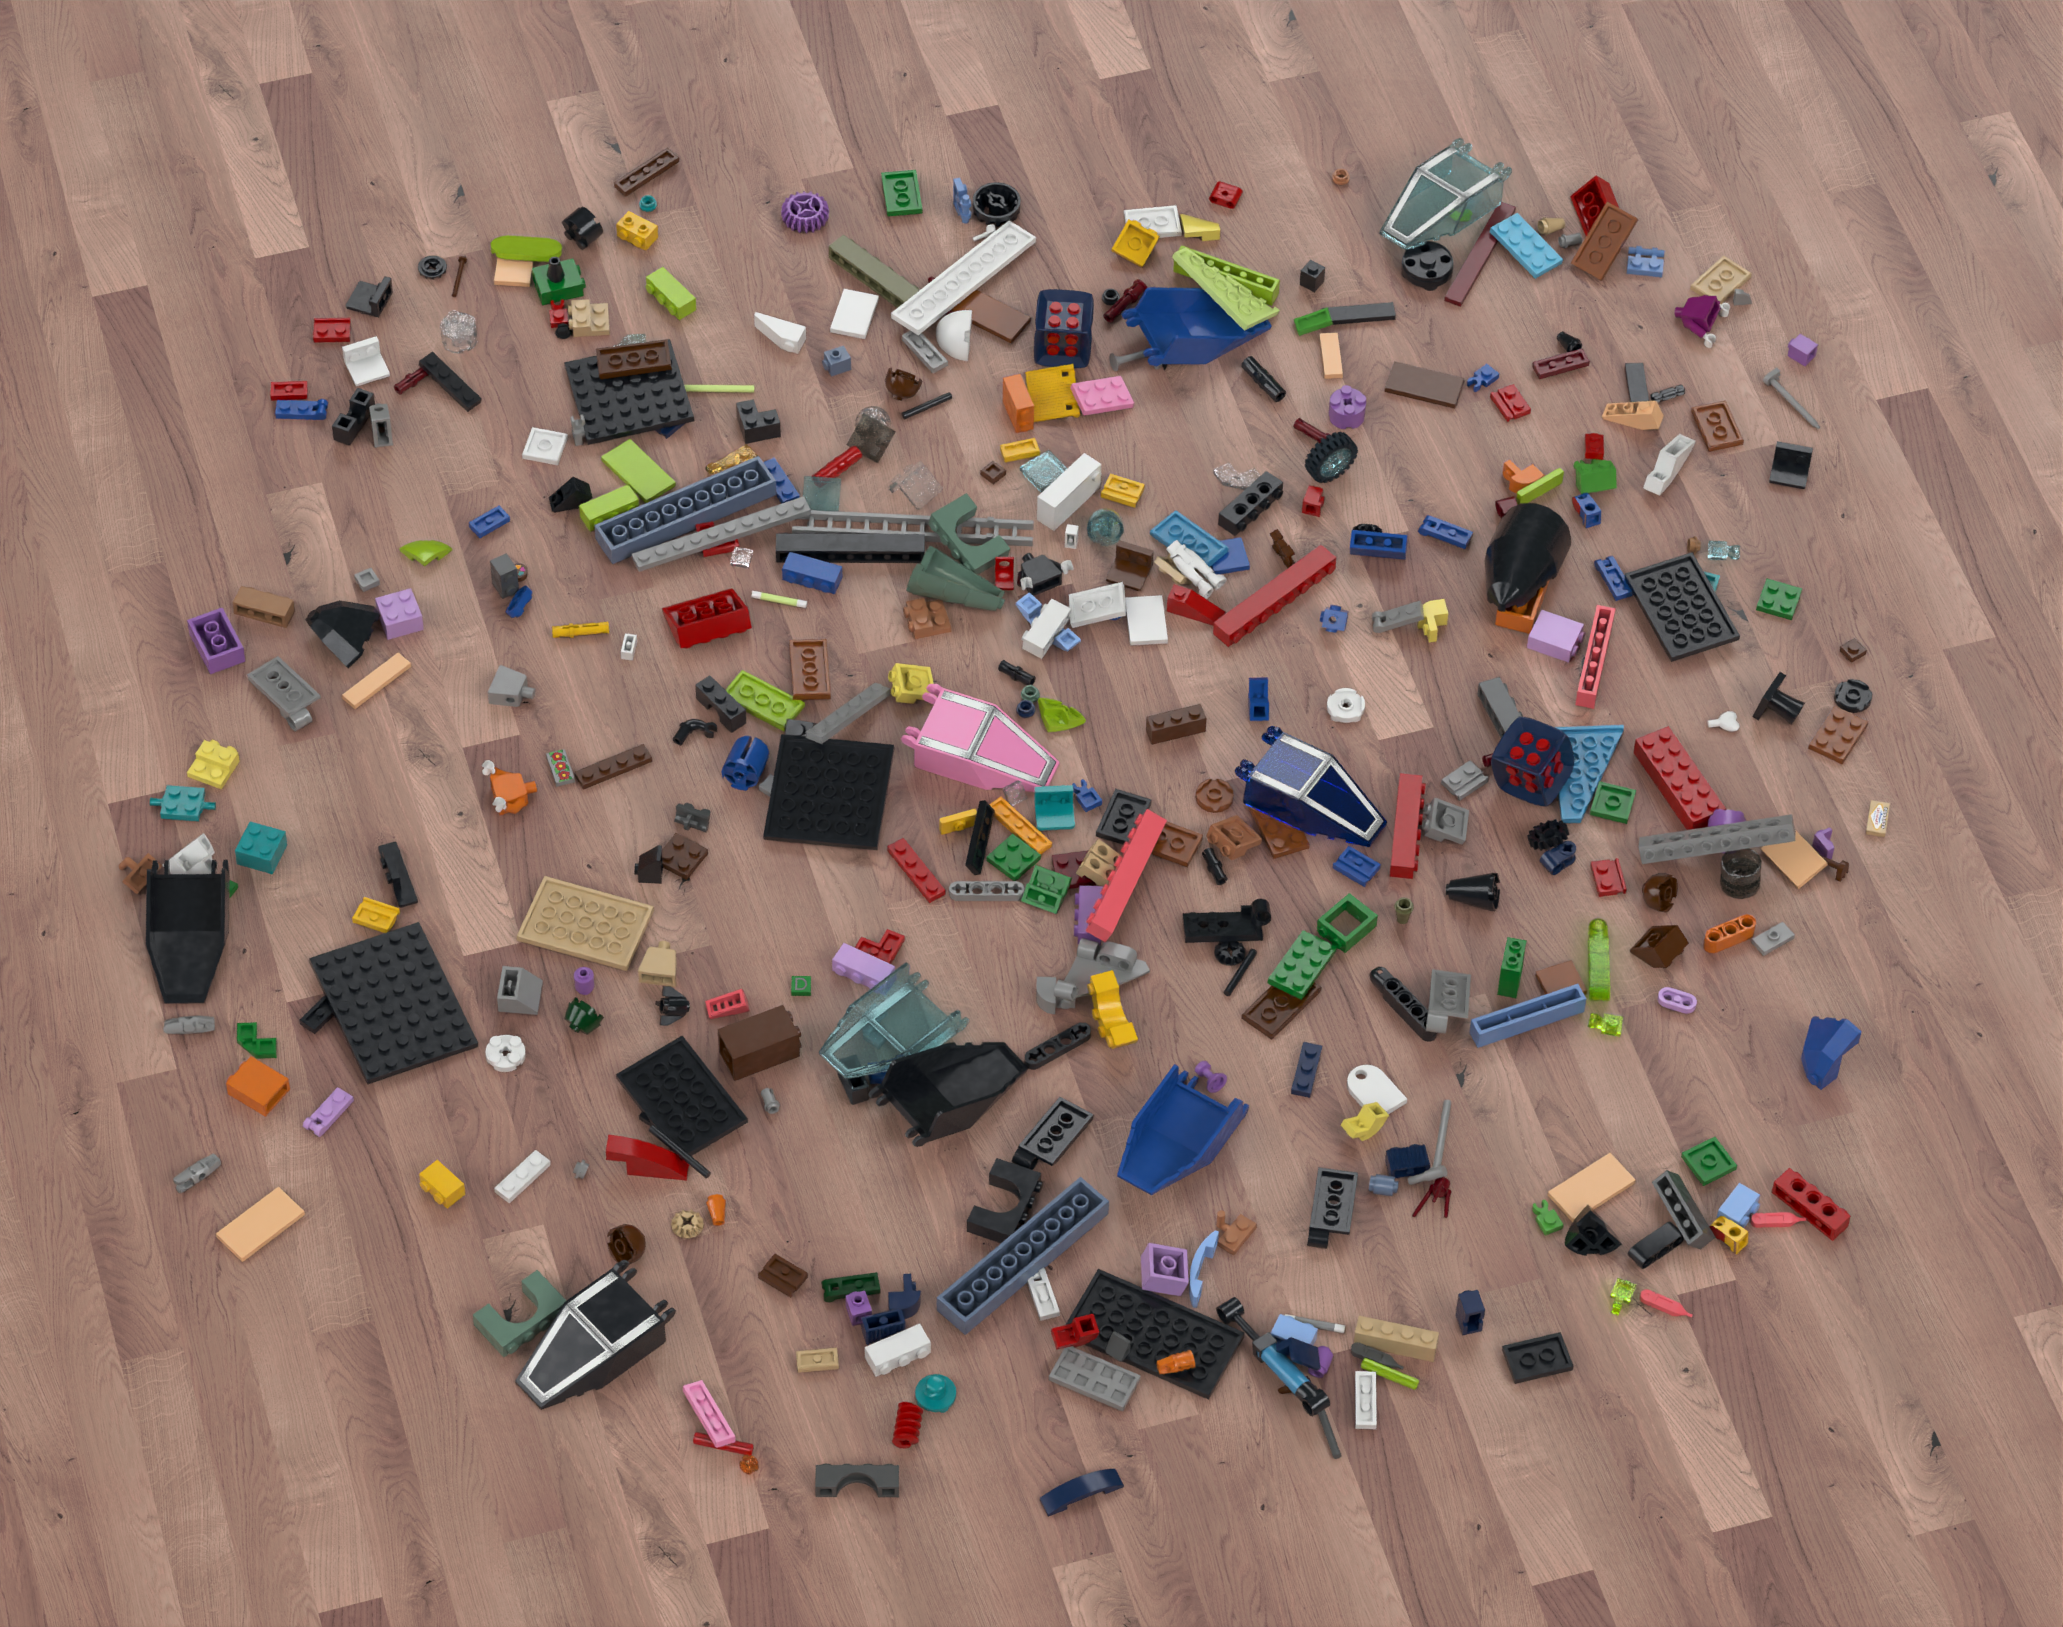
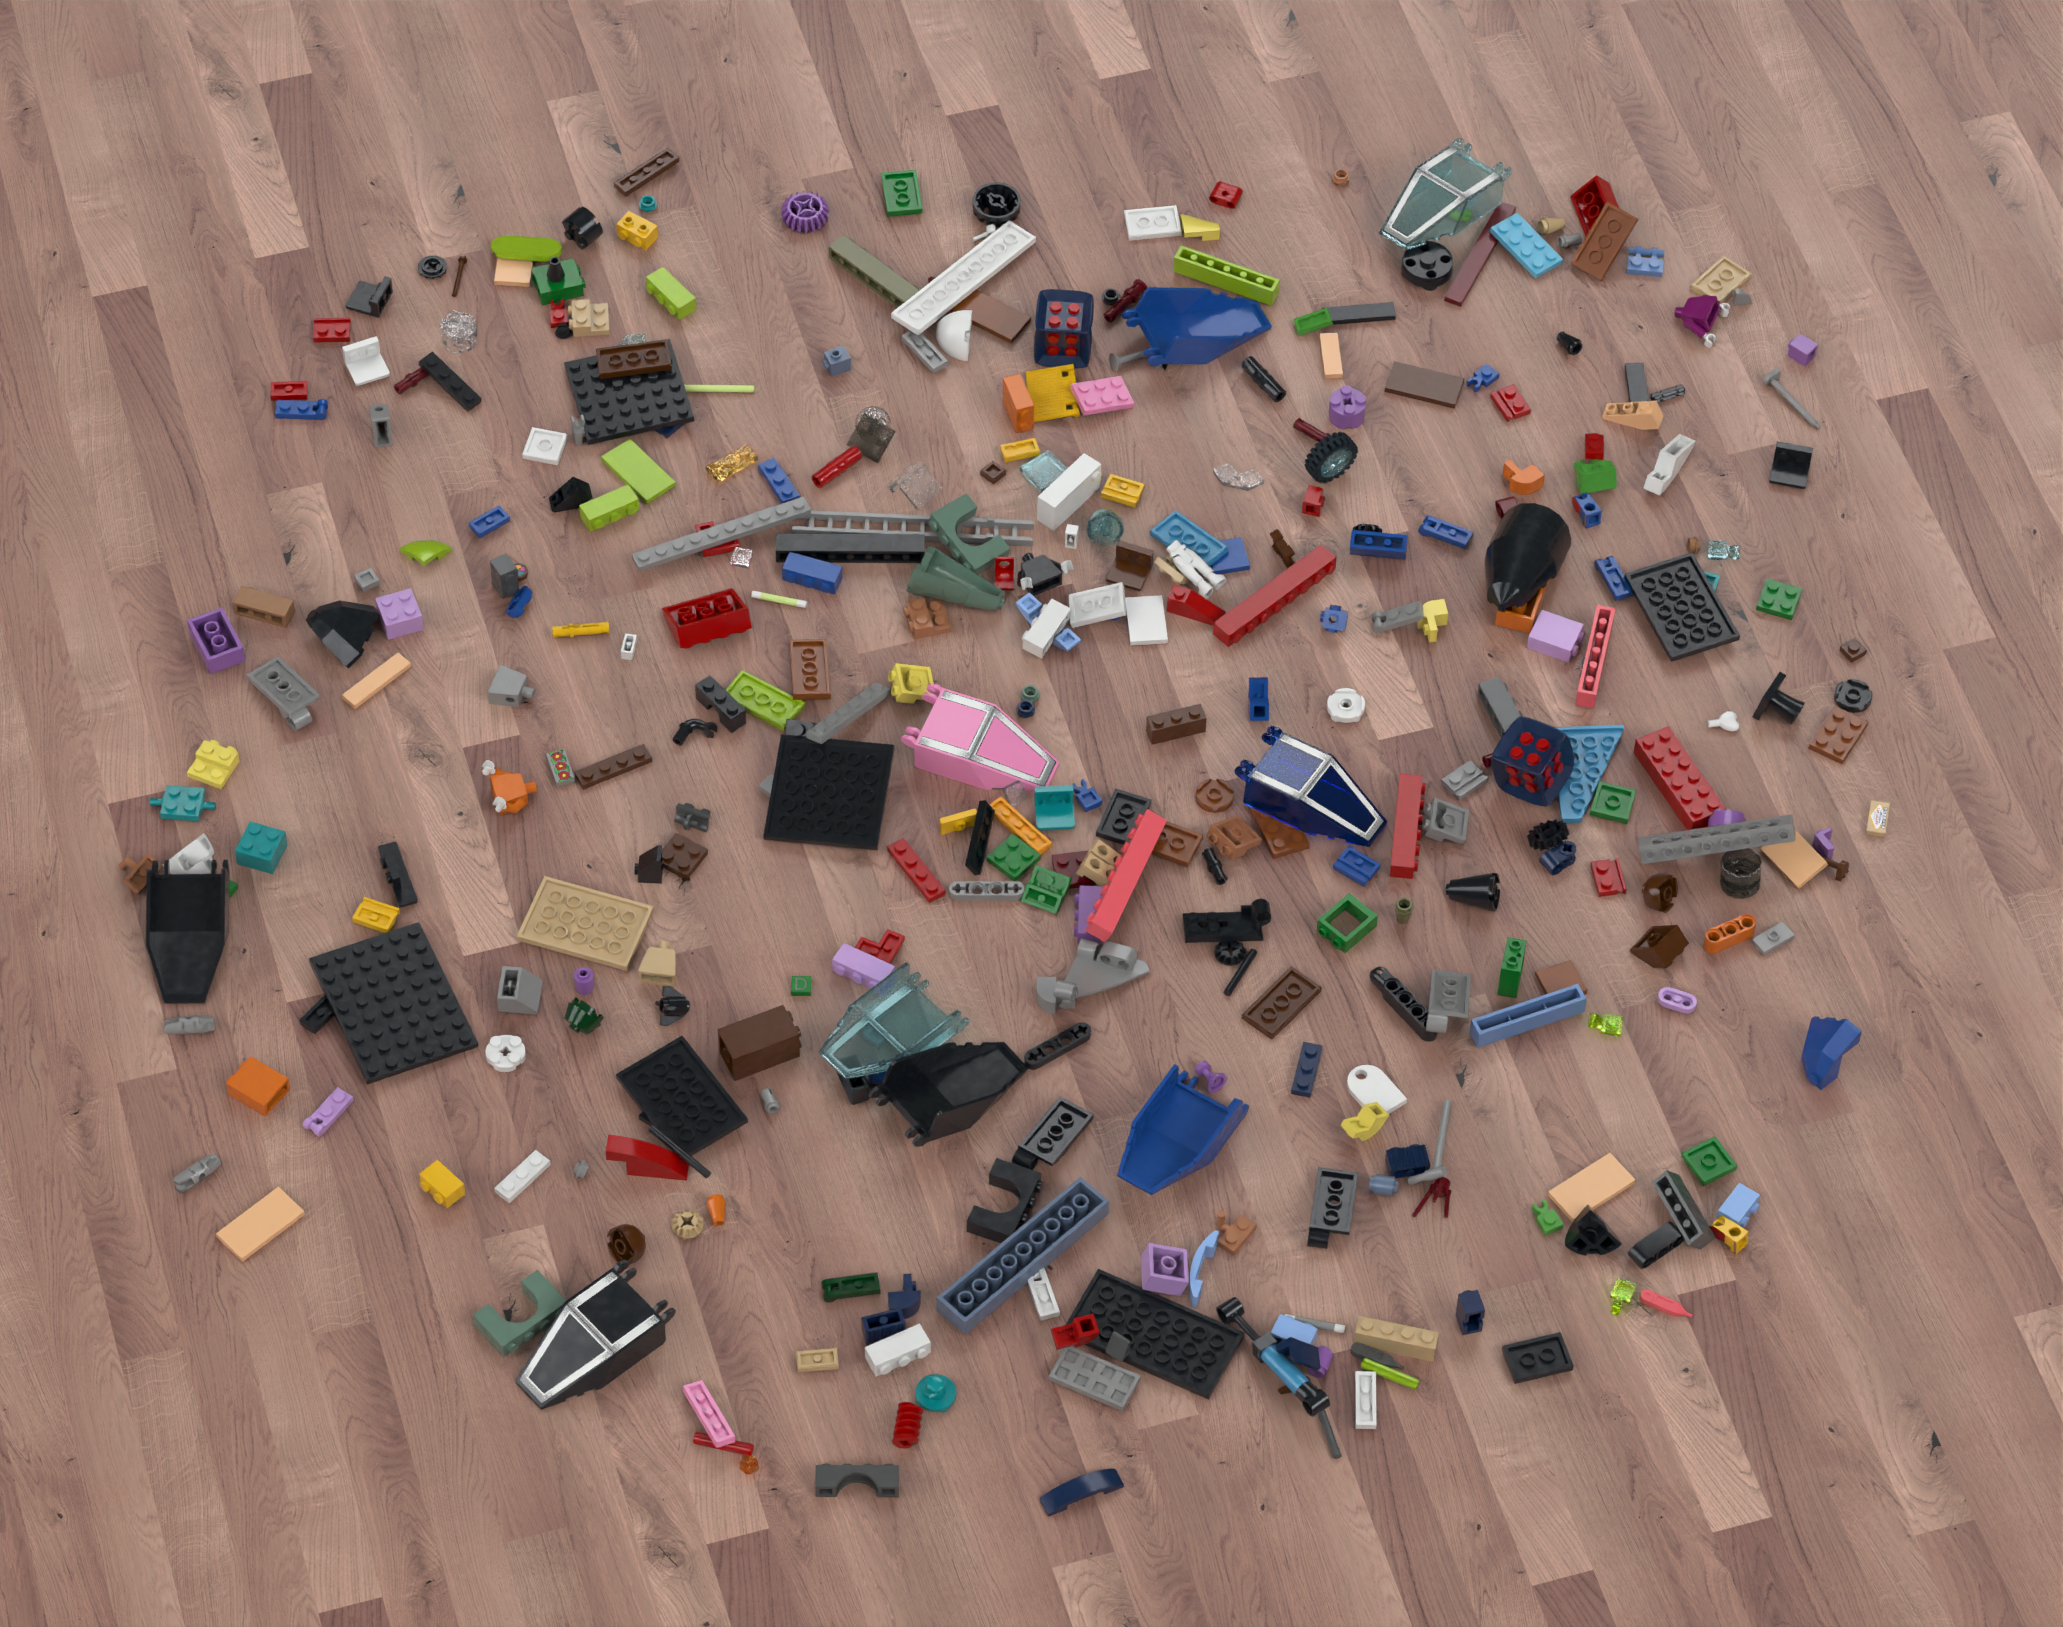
green tile [237,1022,277,1059] -> none
black arch [332,388,375,446] -> none
sand blue brick [595,456,777,564] -> none
coral slope [705,989,750,1019] -> none
blue cylinder [721,736,769,791] -> none
black brick [736,399,781,444] -> none
white slope [754,312,806,354] -> none
reddish brown plate [758,1254,808,1298] -> none
clear light blue tile [803,476,841,512] -> none
white tile [830,289,879,339] -> none
medium lavender brick [845,1291,872,1326] -> none
reddish brown cylinder [885,368,923,401] -> none
black bar [901,392,952,420] -> none
medium blue plate [953,178,971,224] -> none
black pin [998,660,1036,685] -> none
lime brick [1038,698,1086,732] -> none
yellow brick [1087,970,1138,1049] -> none
yellow plate [1111,219,1160,268] -> none
orange hinge [1157,1350,1195,1375] -> none
yellowish green wing [1172,247,1280,331] -> none
black brick [1218,471,1283,536] -> none
green plate [1267,930,1337,1000] -> none
black brick [1300,260,1325,293] -> none
lime tile [1516,468,1564,505] -> none
dark red plate [1532,348,1590,379] -> none
clear neon green piece [1588,918,1610,1001] -> none
dark orange tile [1691,400,1744,452] -> none
coral piece [1750,1212,1806,1228] -> none
red brick [1771,1168,1851,1241] -> none

